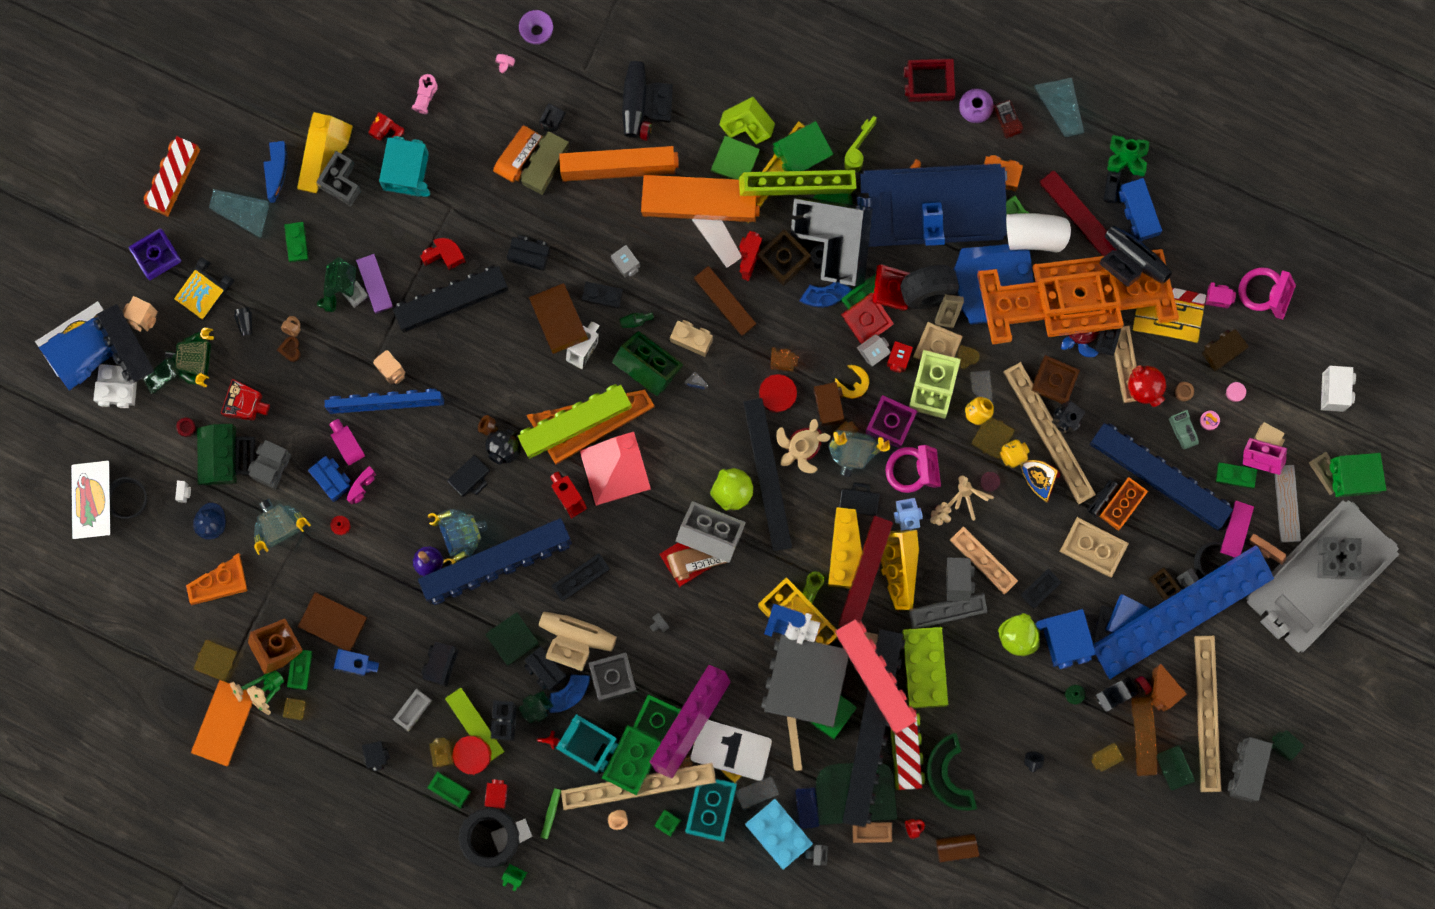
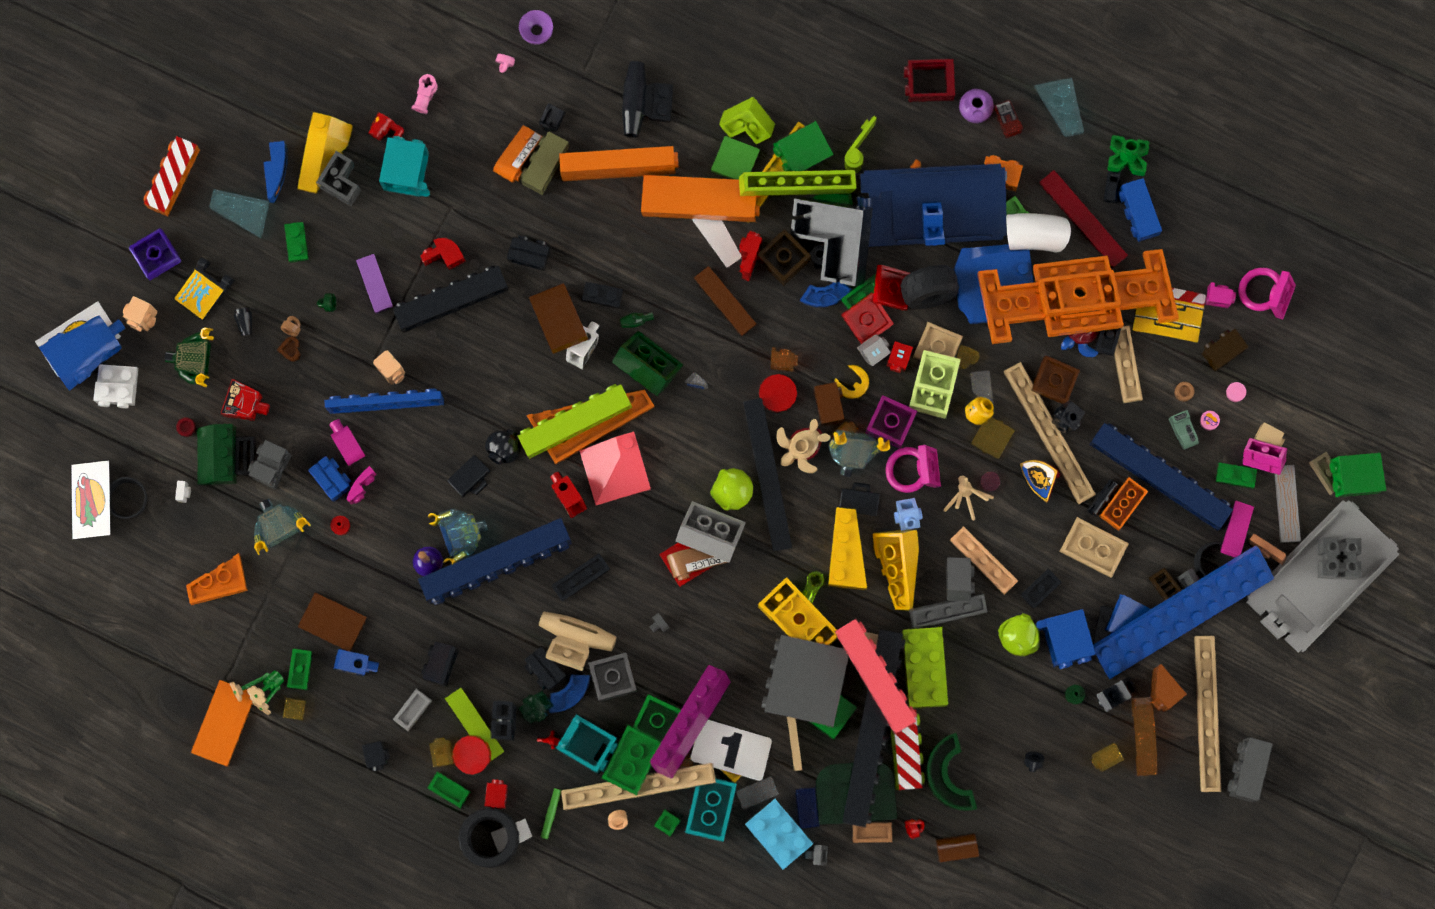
black brick [93,304,154,385] -> none
clear green tile [143,358,180,394] -> none
dark blue piece [193,503,226,539] -> none
clear yellow piece [193,640,237,682] -> none
dark orange slope [248,619,303,674] -> none
clear green panel [323,257,356,298] -> none
light grey tile [342,281,369,308] -> none
reddish brown tile [478,415,498,435] -> none
clear green tile [485,612,539,666] -> none
green tile [502,864,527,891] -> none
light grey brick [611,245,640,278] -> none
dark red tile [640,121,652,141] -> none
tan brick [670,320,713,357] -> none
hips [764,604,820,644] -> none
dark red tile [838,516,893,627] -> none
tan plant [930,502,951,526] -> none
dark tan plate [935,294,964,328] -> none
yellow head [1000,439,1030,468] -> none
black plate [1099,226,1172,287] -> none
red brick [1128,365,1166,407] -> none
dark red tile [1135,676,1152,695] -> none
clear green panel [1156,745,1195,791] -> none
clear green brick [1272,730,1305,761] -> none
white brick [1321,366,1356,412] -> none

